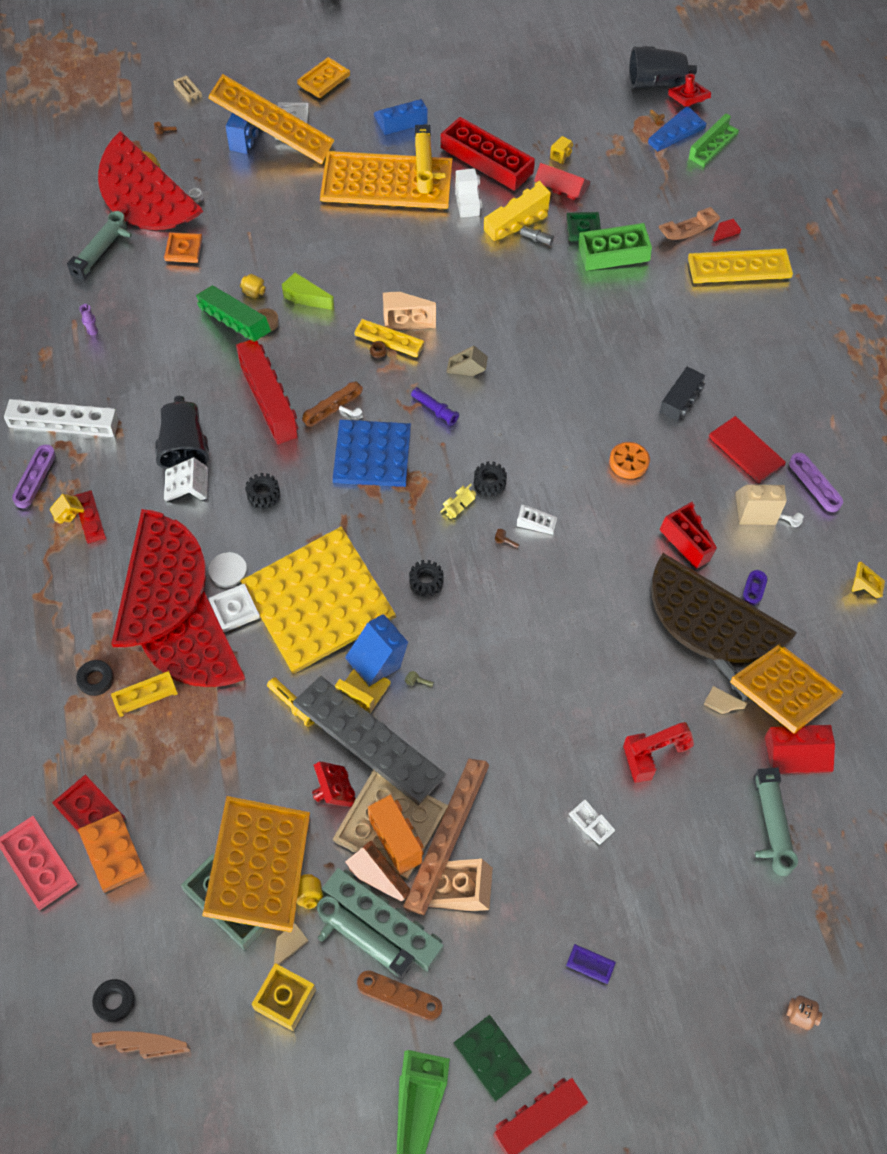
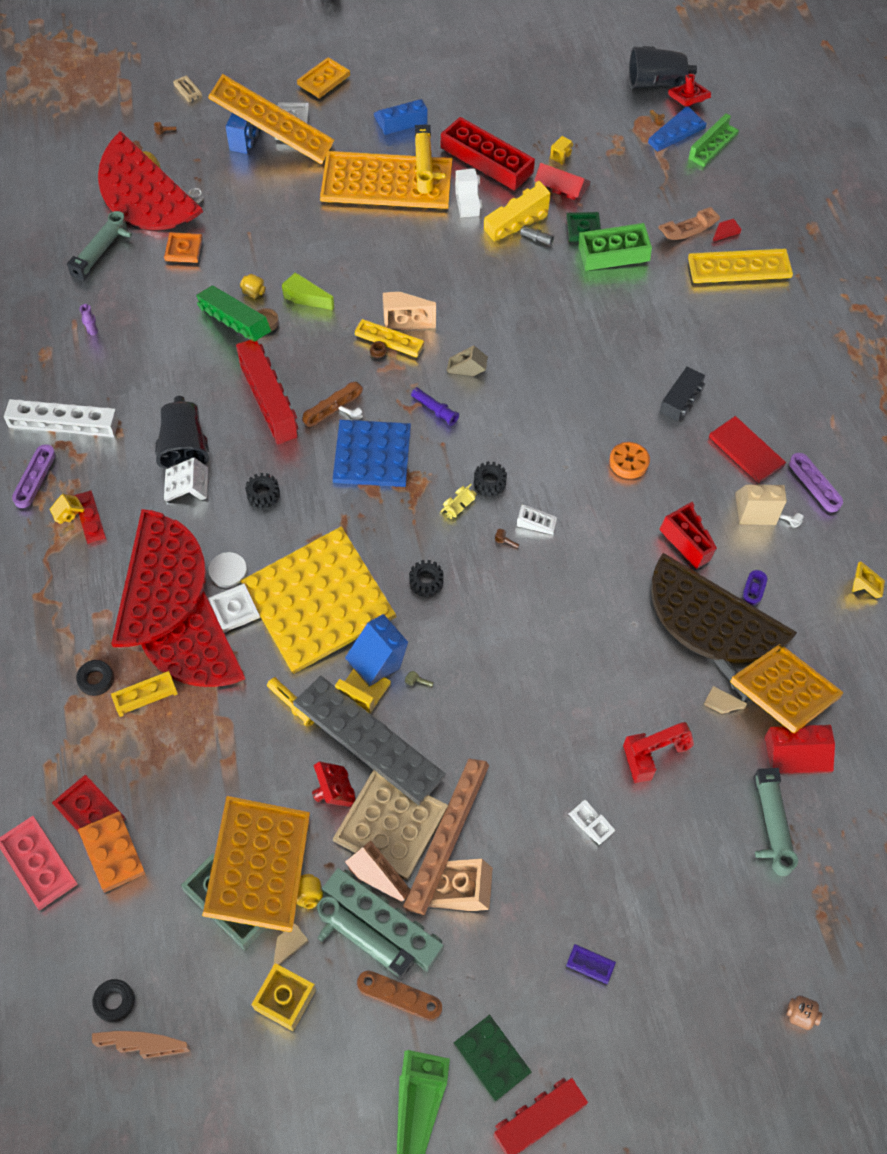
orange brick [368,794,424,876] -> none

